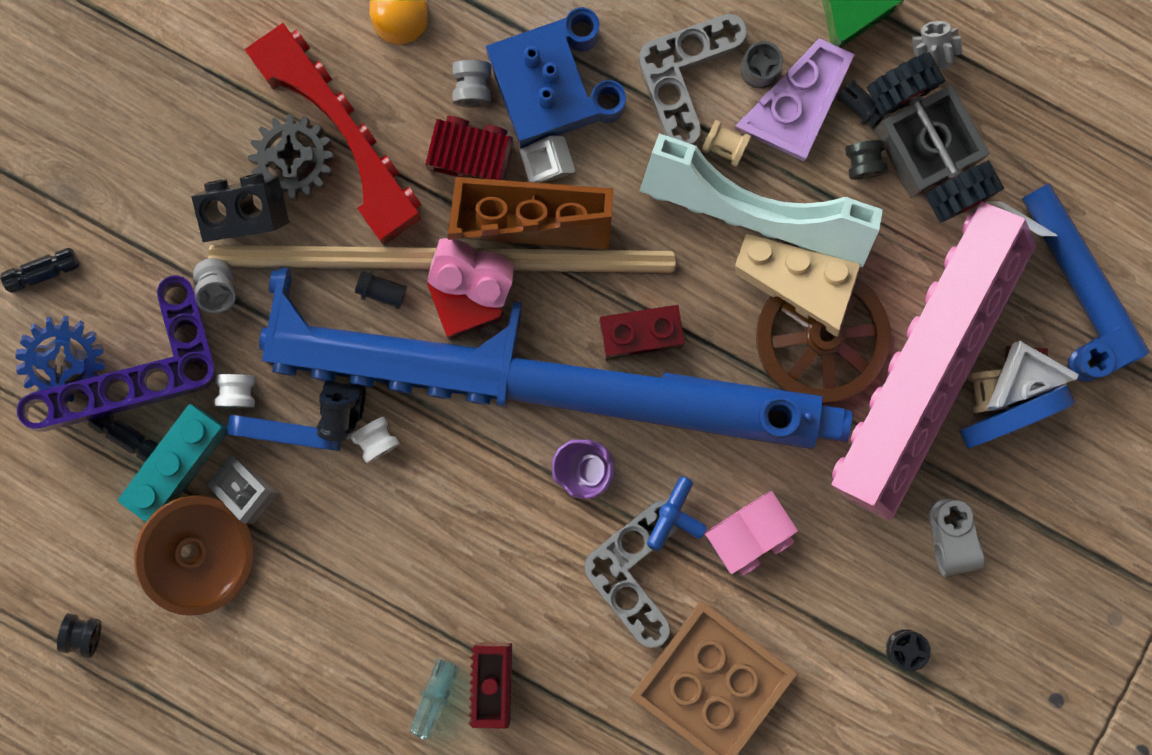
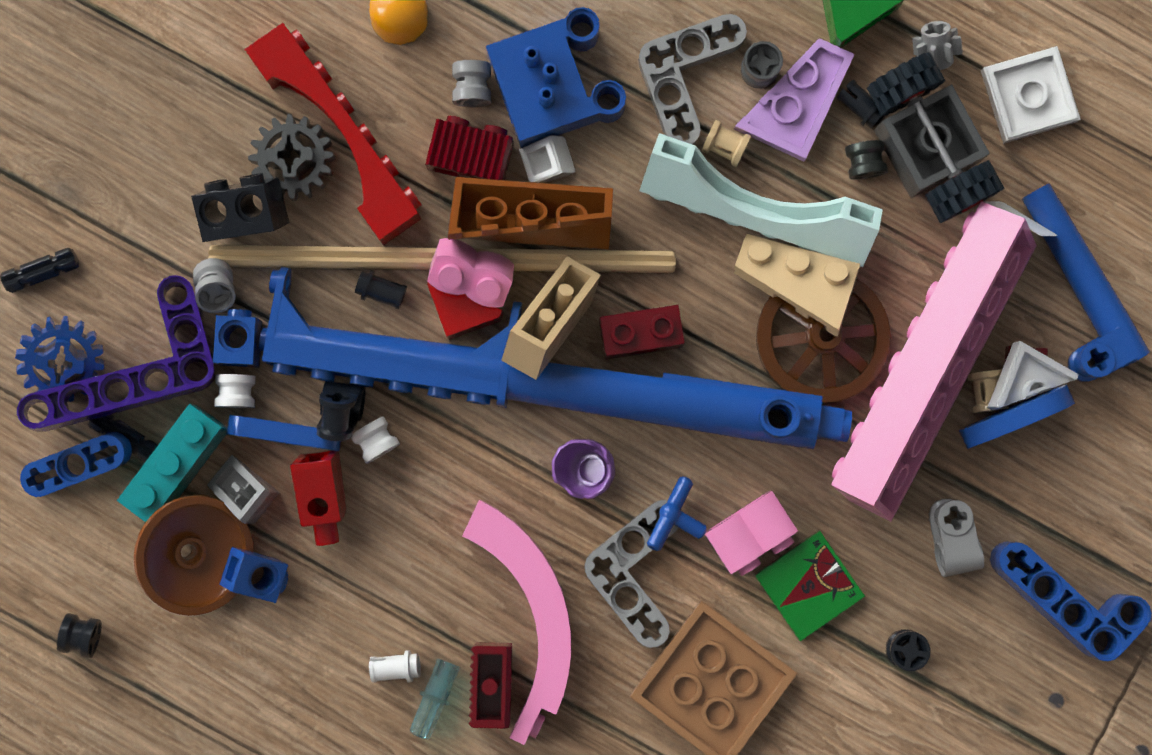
none -> blue beam [20,432,132,497]
none -> blue brick [213,309,262,368]
none -> blue brick [219,547,288,603]
none -> red torso [290,450,346,546]
none -> white pin [369,650,421,683]
none -> bright pink arch [462,500,571,745]
none -> tan brick [501,256,601,380]
none -> green tile [754,531,865,641]
none -> white tile [981,46,1081,144]
none -> blue beam [990,541,1152,661]

